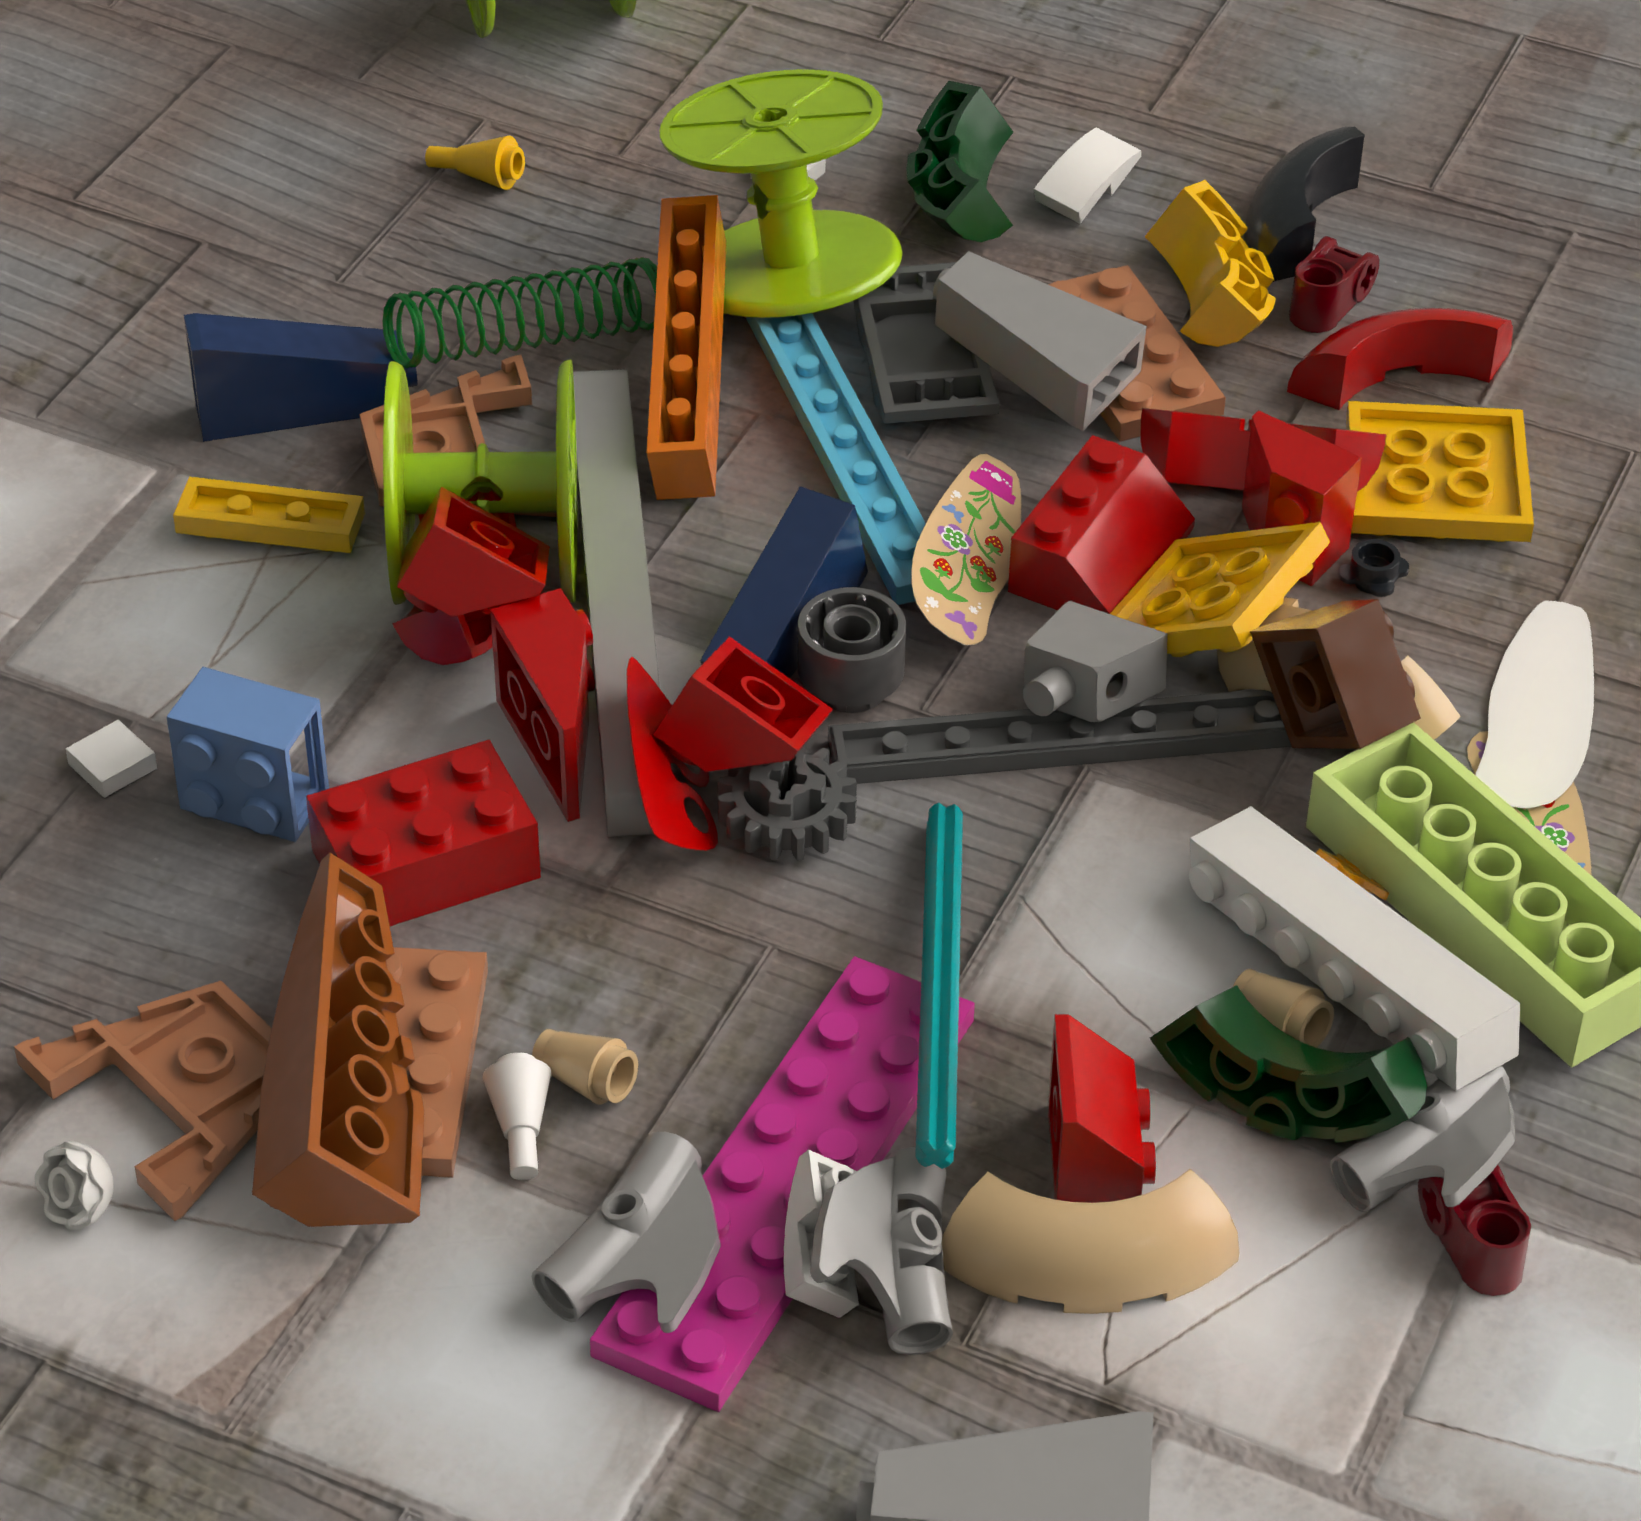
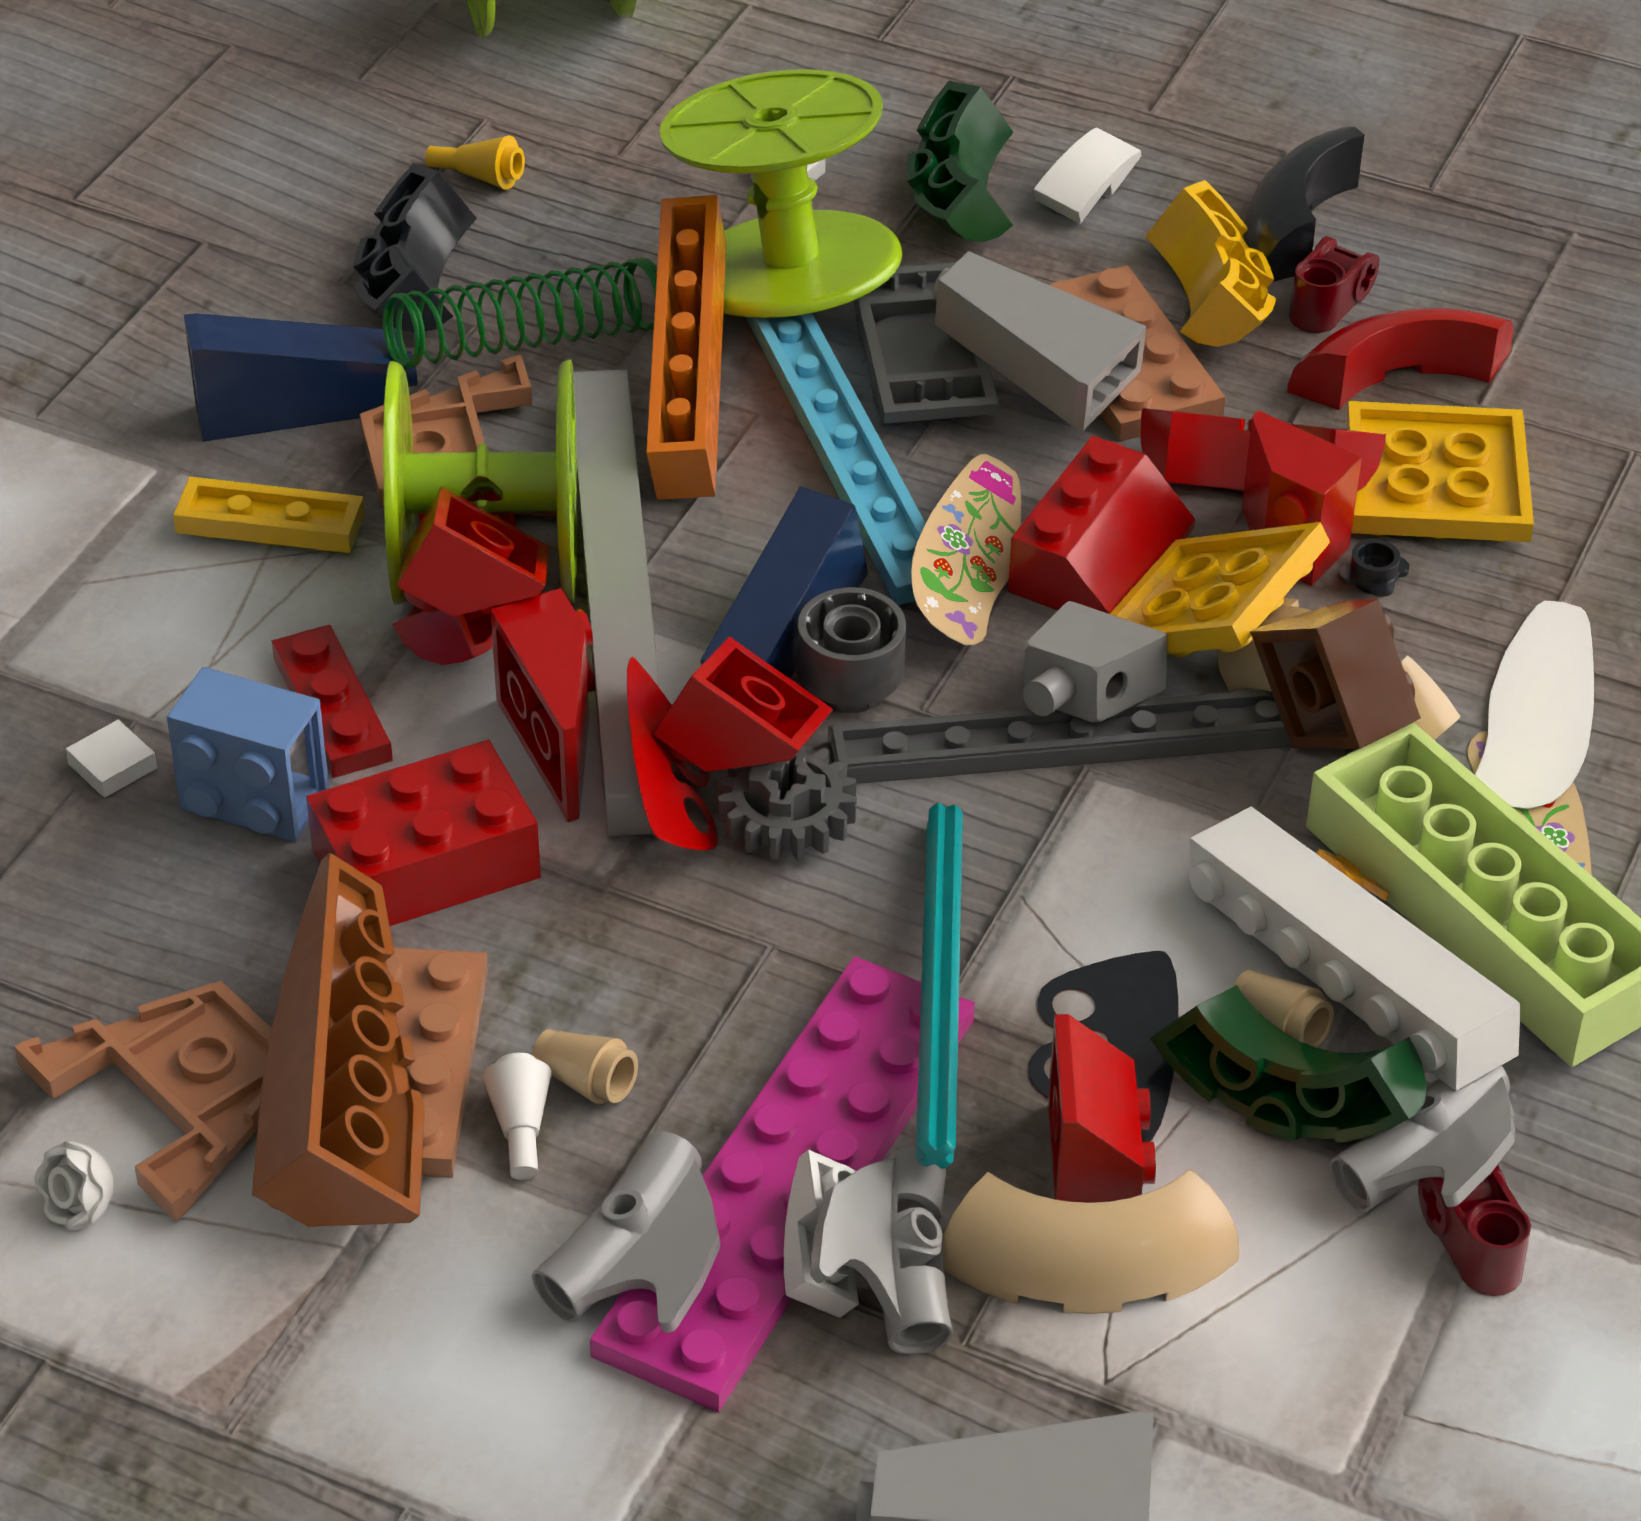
none -> red plate [271,624,393,778]
none -> black brick [353,163,477,333]
none -> black piece [1029,951,1178,1142]

